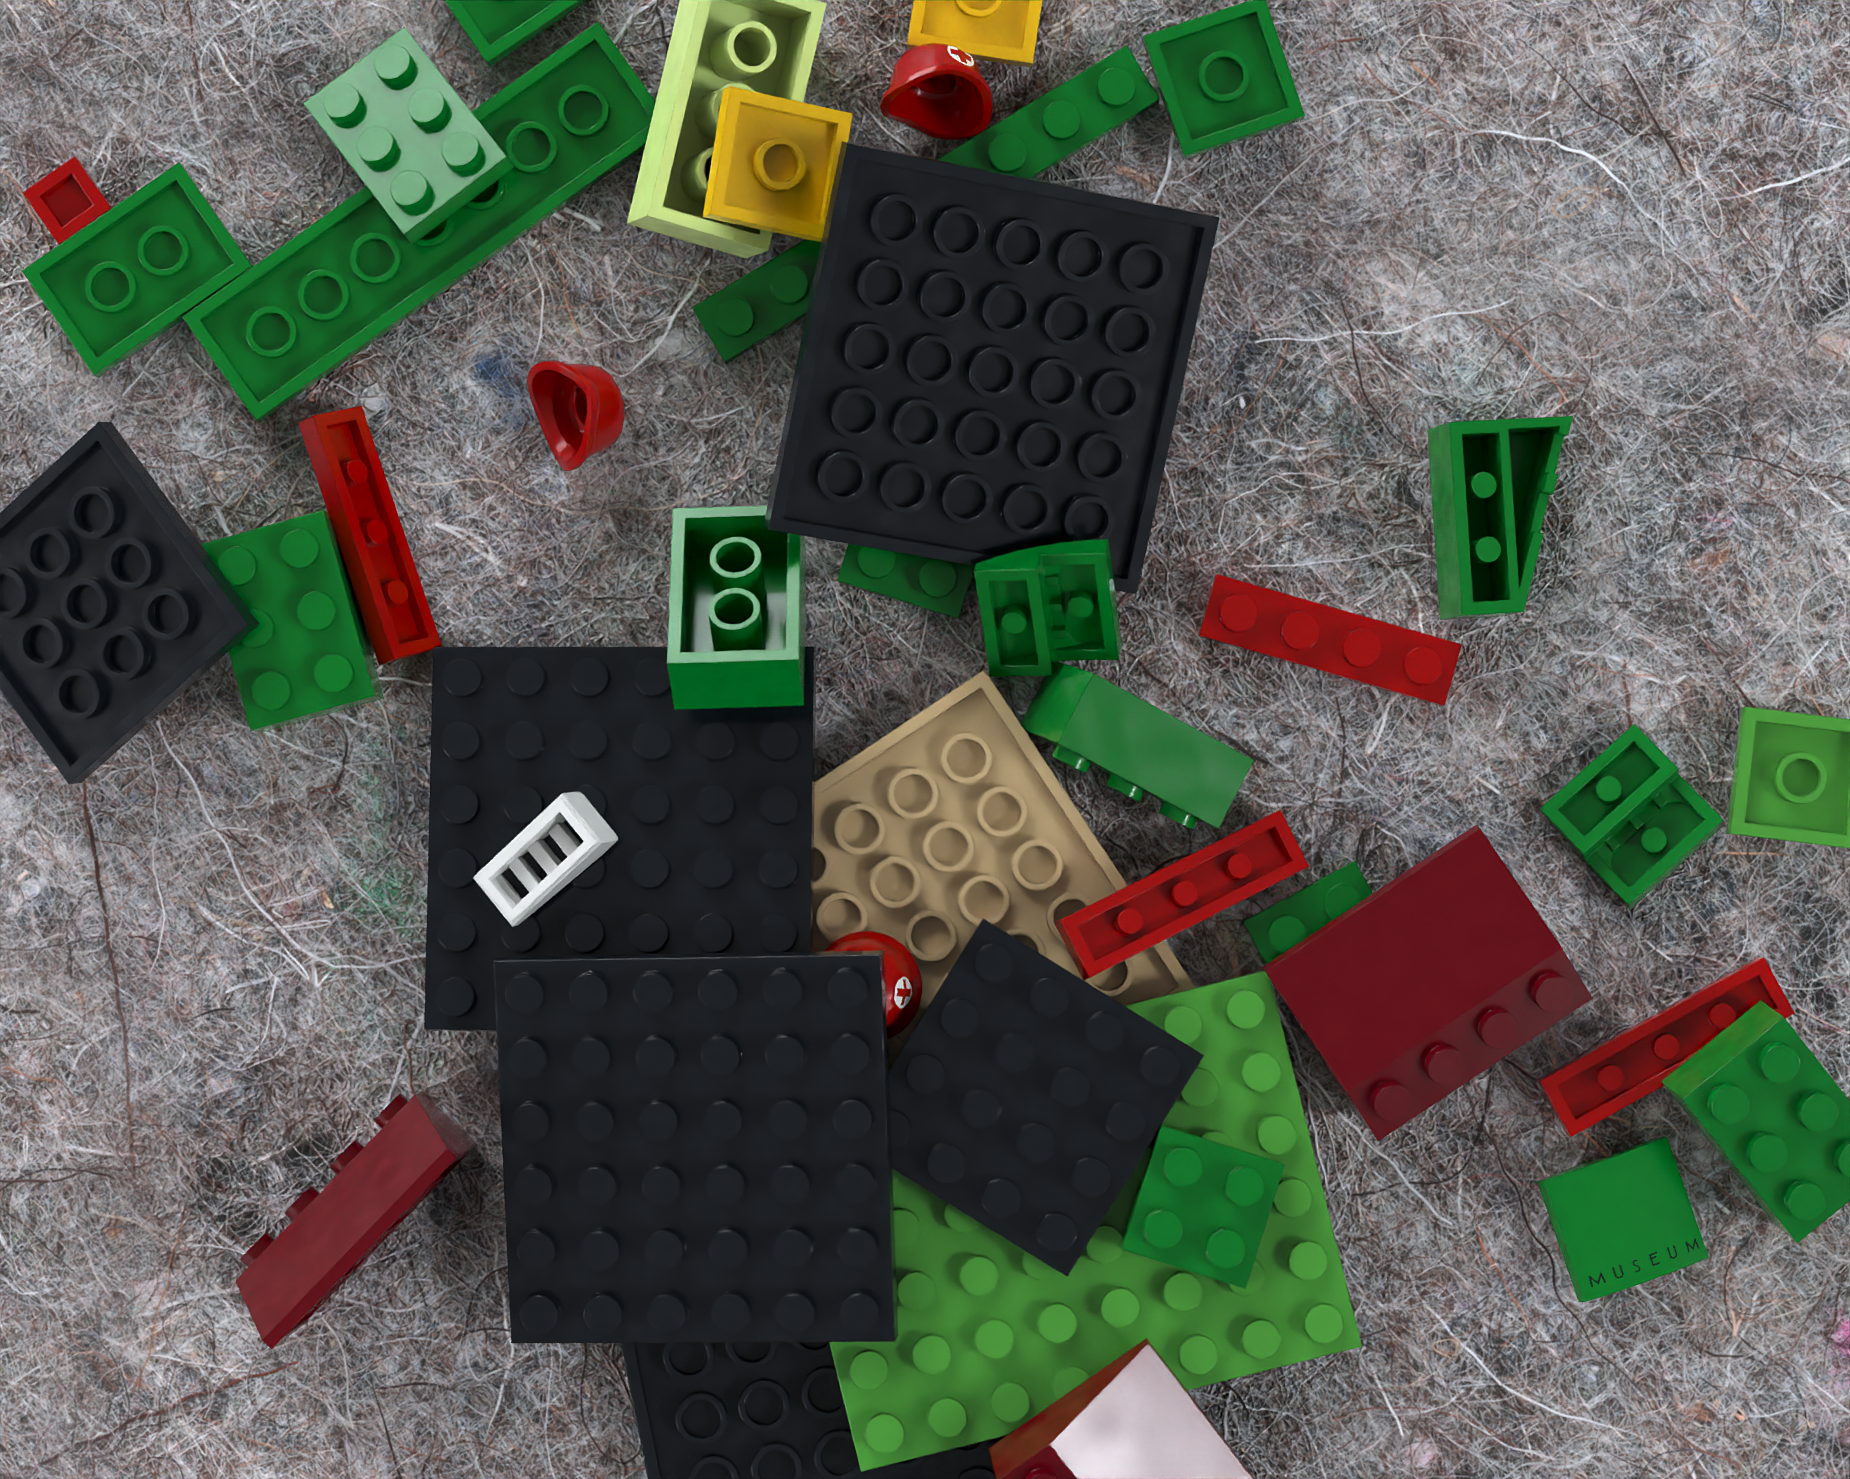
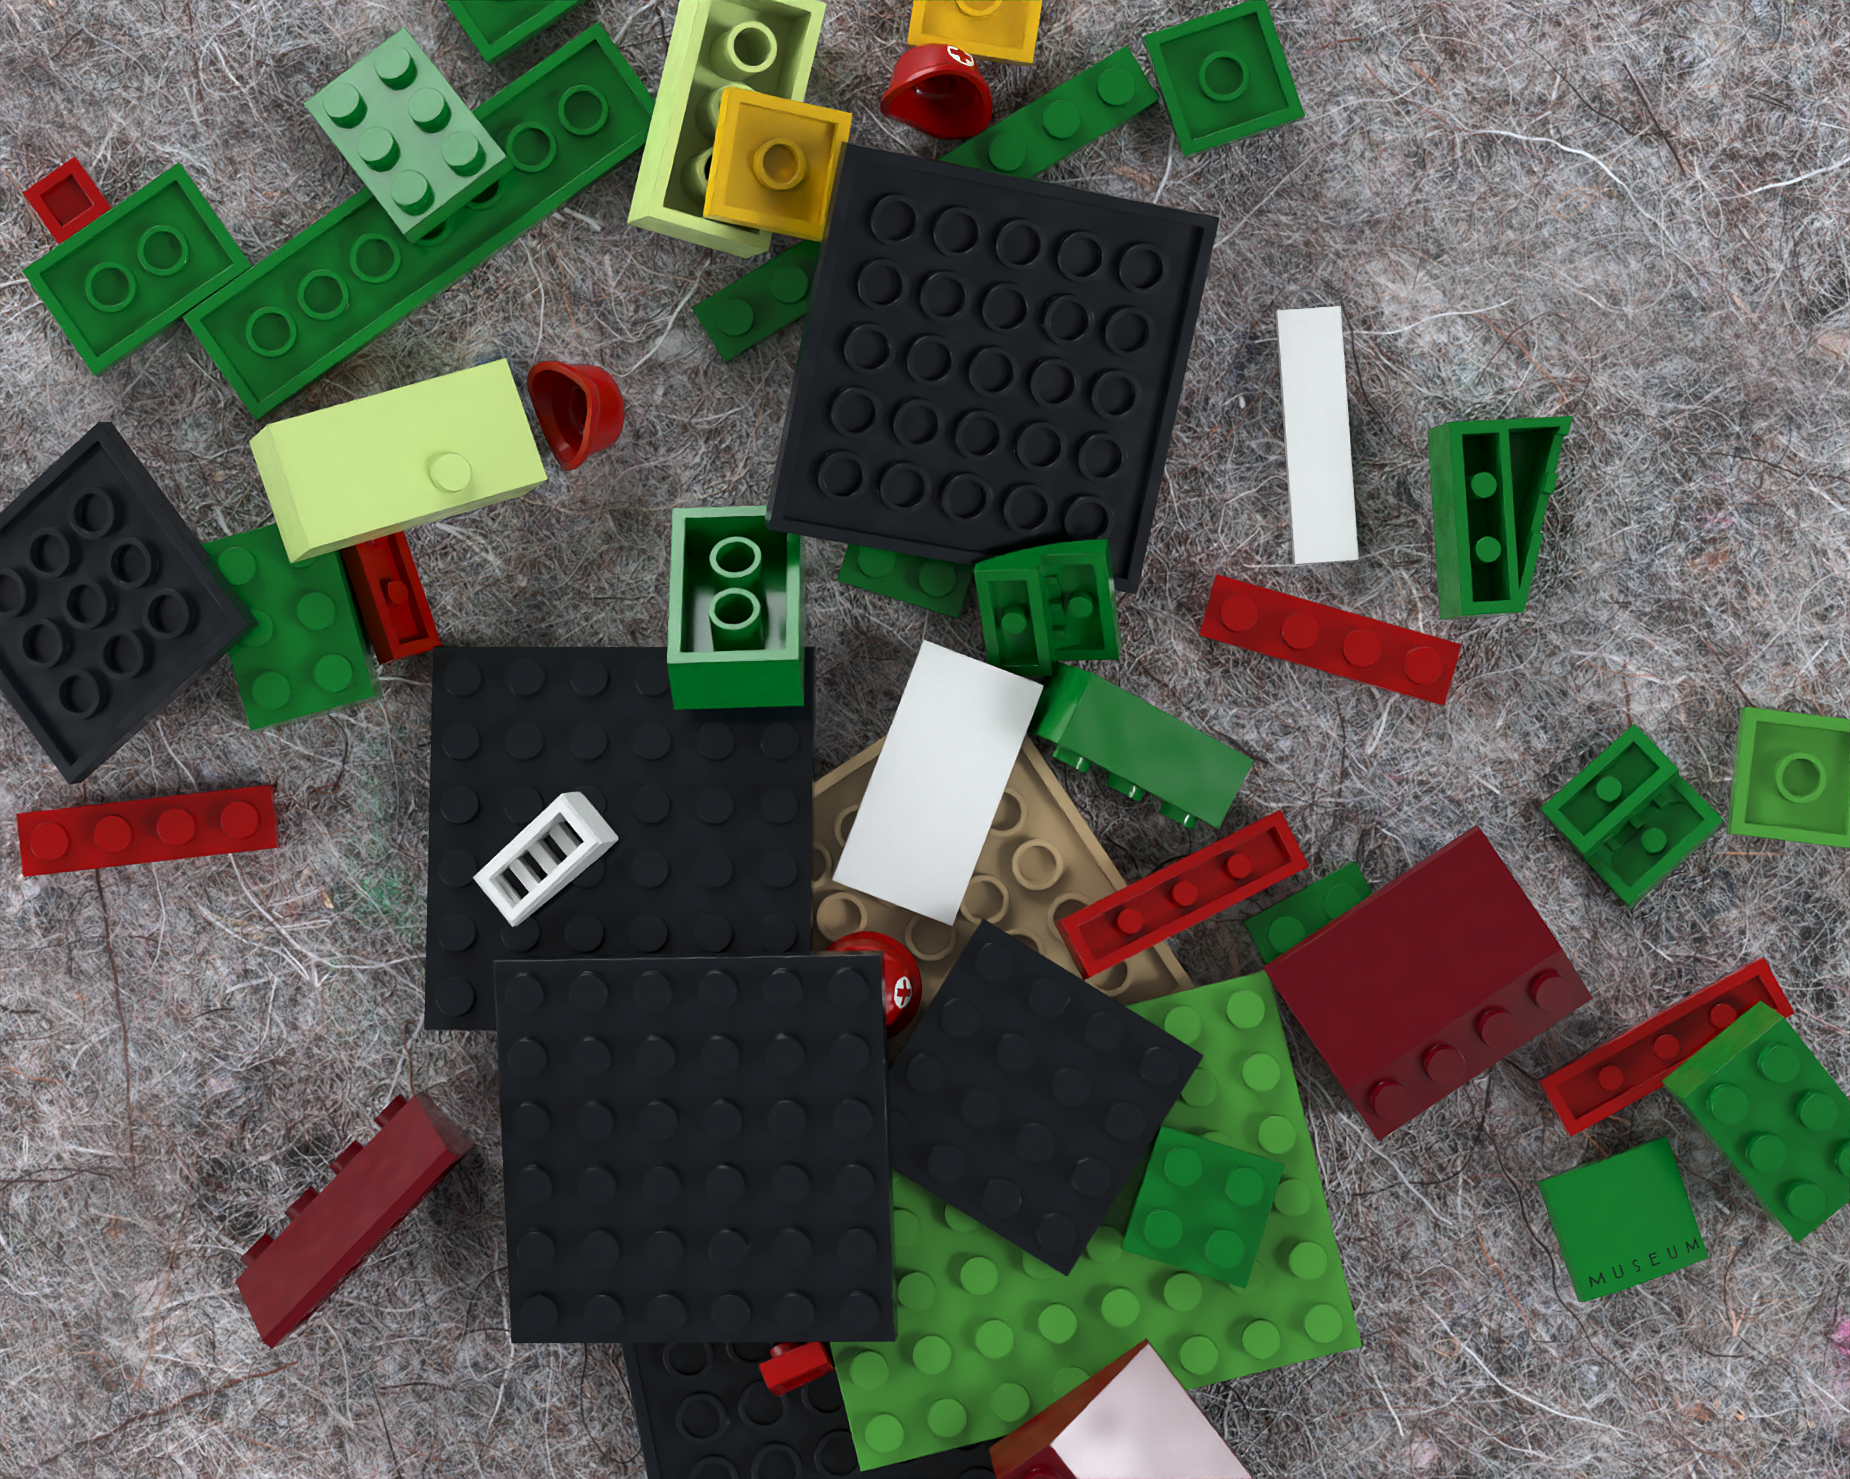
none -> red plate [16,784,280,877]
none -> yellowish green brick [249,358,548,564]
none -> red plate [758,1342,836,1397]
none -> white tile [832,640,1044,926]
none -> white tile [1275,306,1359,565]

